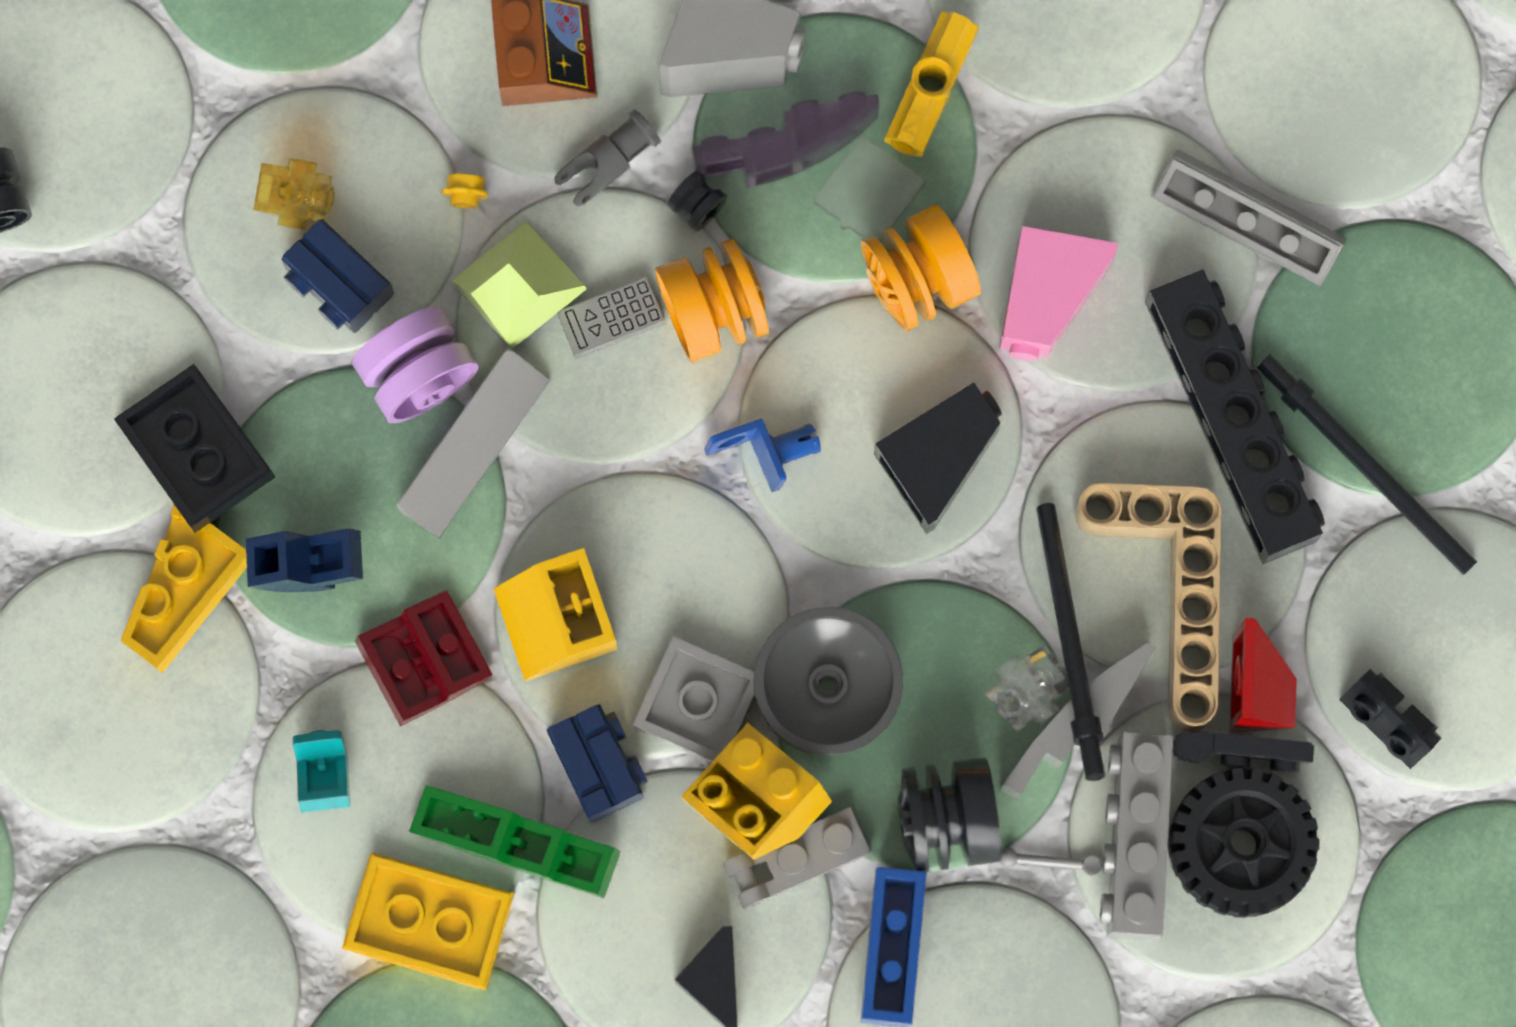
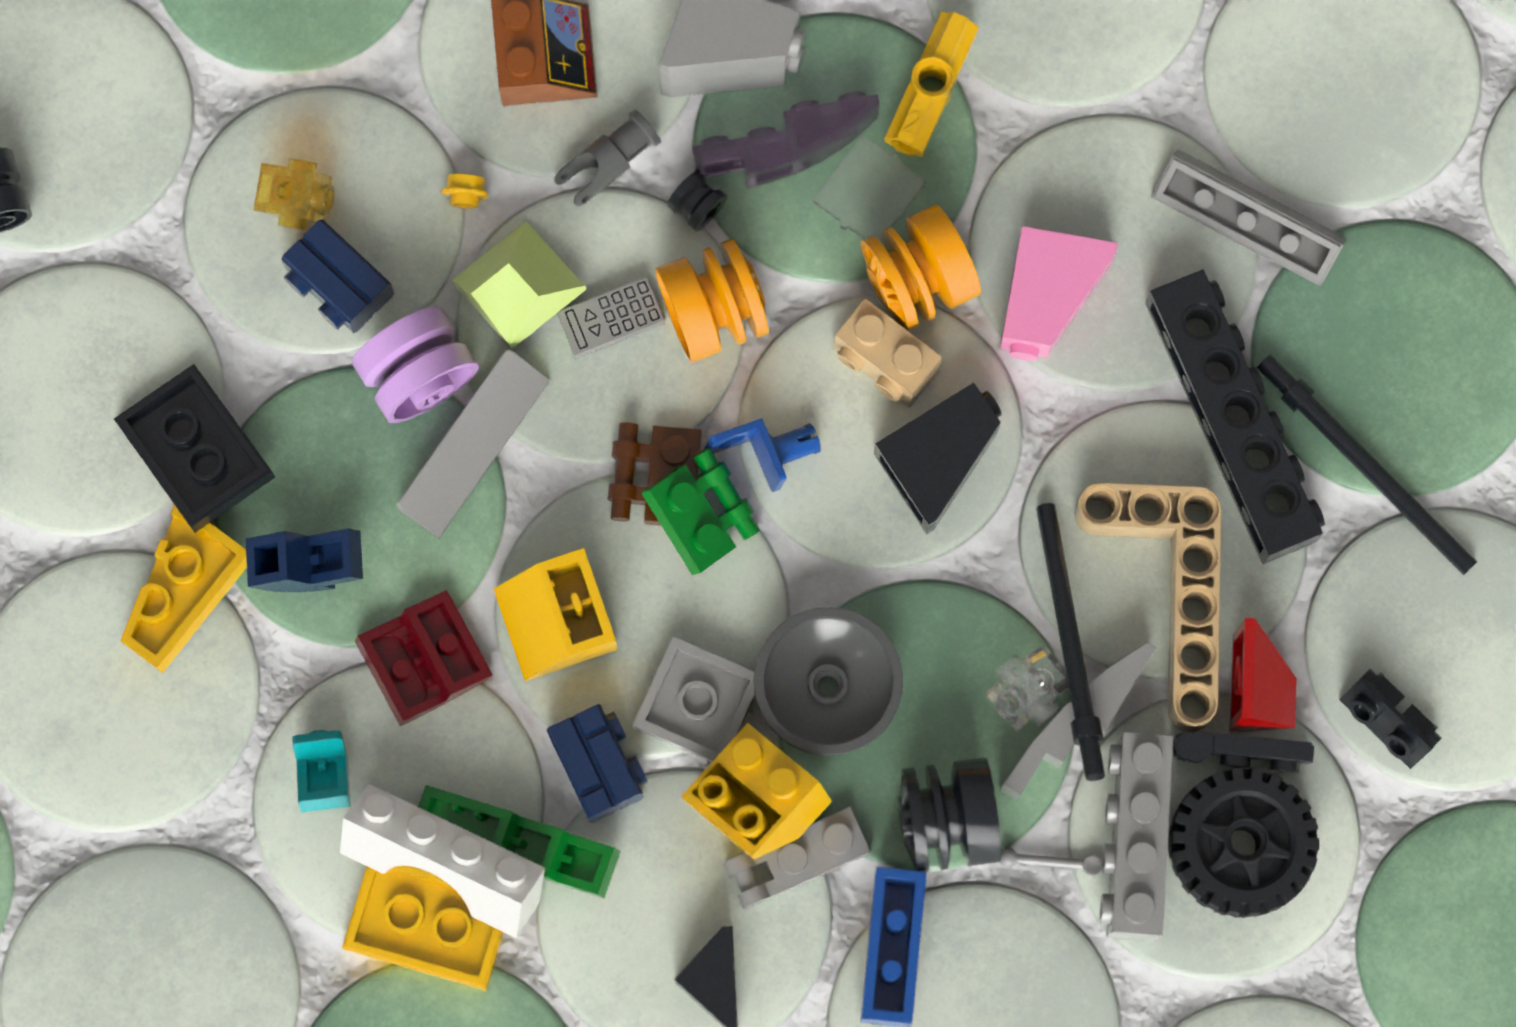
none -> white arch [340,783,545,938]
none -> reddish brown plate [607,422,702,526]
none -> green plate [641,447,760,575]
none -> tan brick [834,298,942,408]

